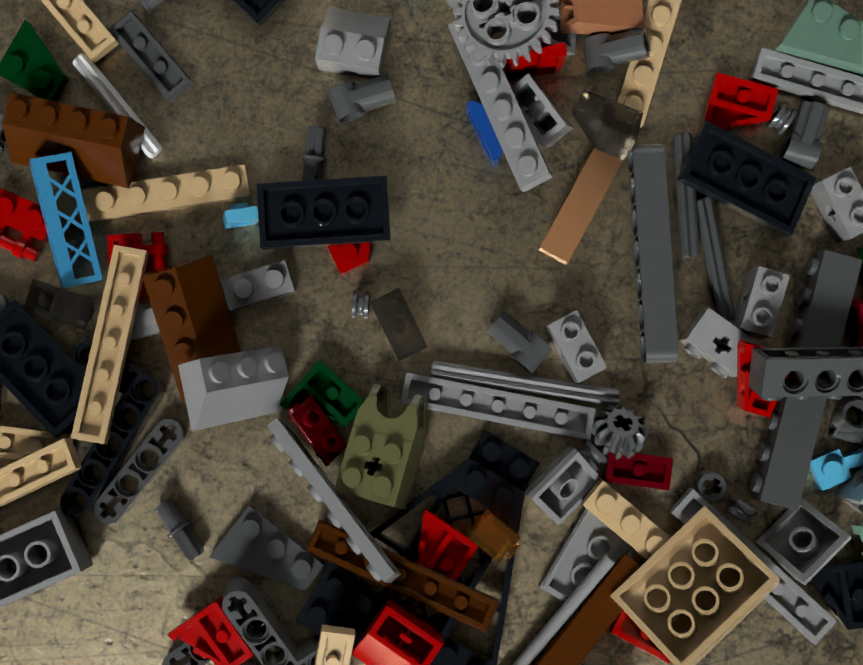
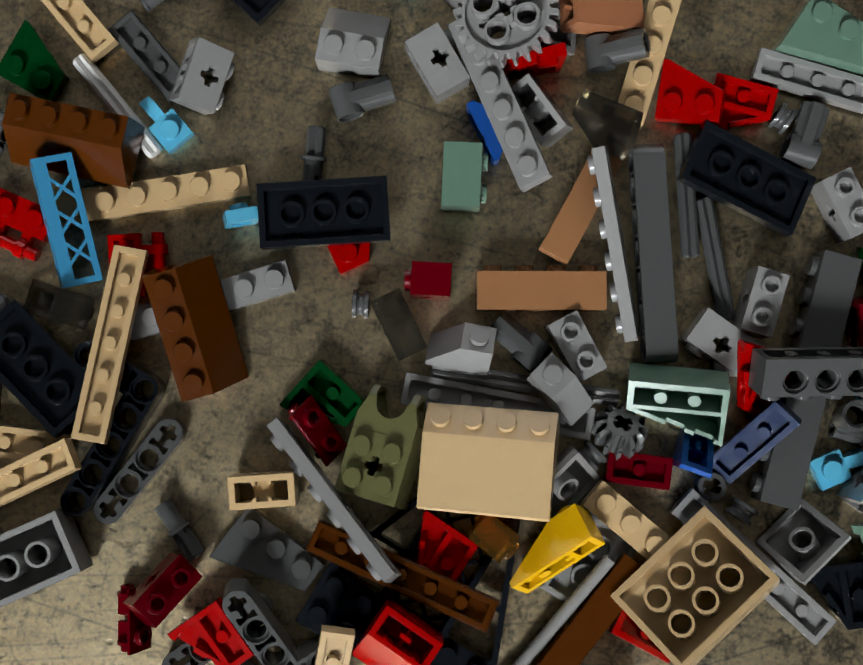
light grey slope [178,345,289,431] -> none
none -> dark red hinge [117,584,152,655]
none -> dark red brick [123,553,203,628]
none -> medium azure plate [139,96,195,155]
none -> light grey brick [169,37,235,115]
none -> tan brick [227,470,300,511]
none -> light grey brick [404,22,470,104]
none -> dark red brick [404,261,452,301]
none -> tan slope [416,402,560,522]
none -> light grey slope [424,322,497,376]
none -> sand green brick [441,141,488,212]
none -> medium nougat brick [475,265,607,312]
none -> yellow slope [509,503,605,594]
none -> light grey slope [525,353,594,426]
none -> light grey plate [587,145,640,342]
none -> sand green wedge [626,362,731,447]
none -> red wing [655,59,725,125]
none -> blue slope [671,428,714,478]
none -> dark blue plate [713,400,802,484]

